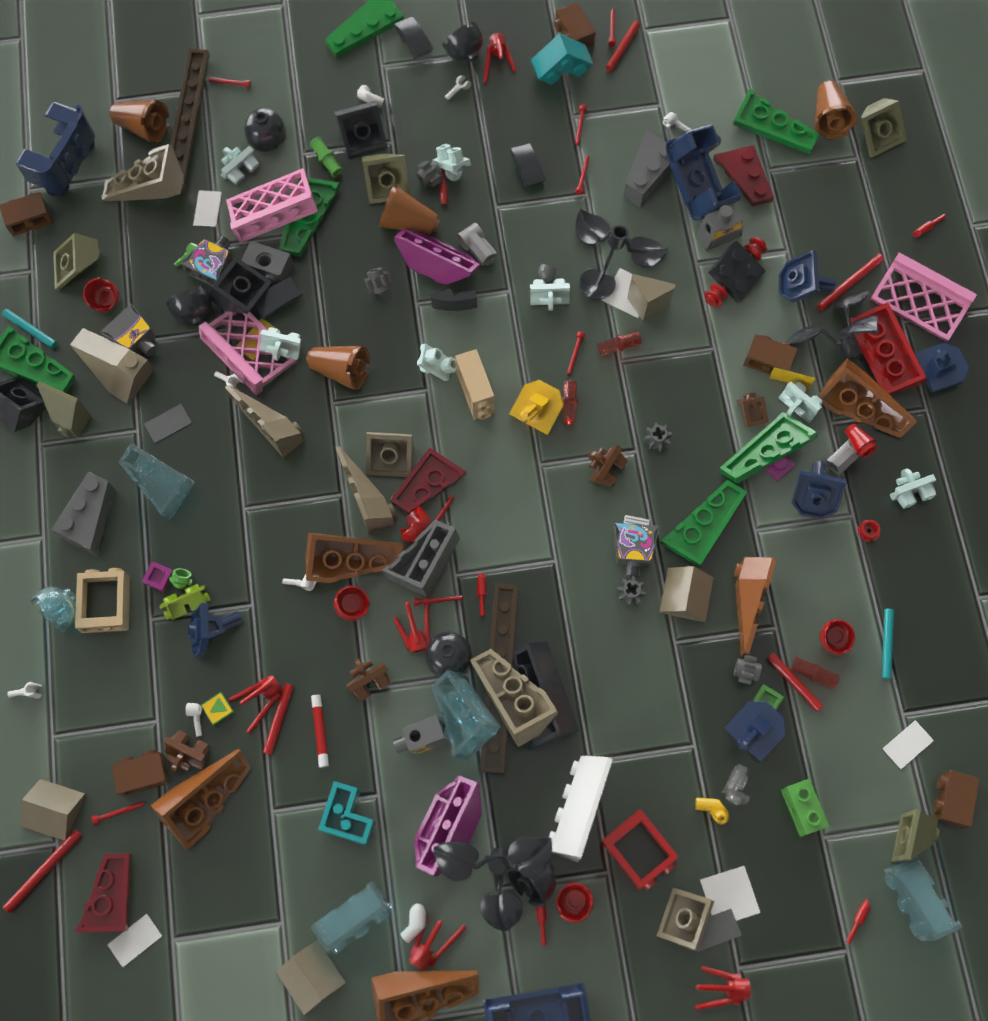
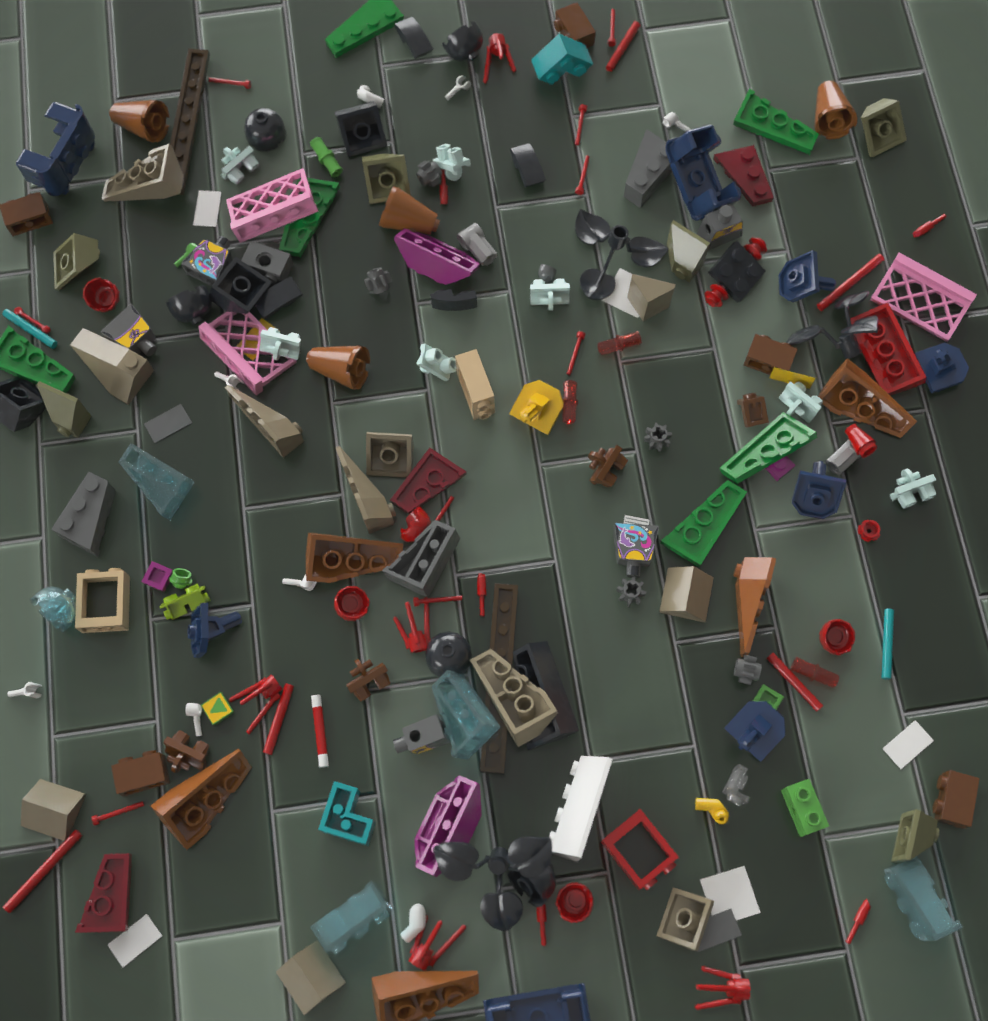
none -> red hinge [14,307,51,334]
none -> slope [666,220,710,283]

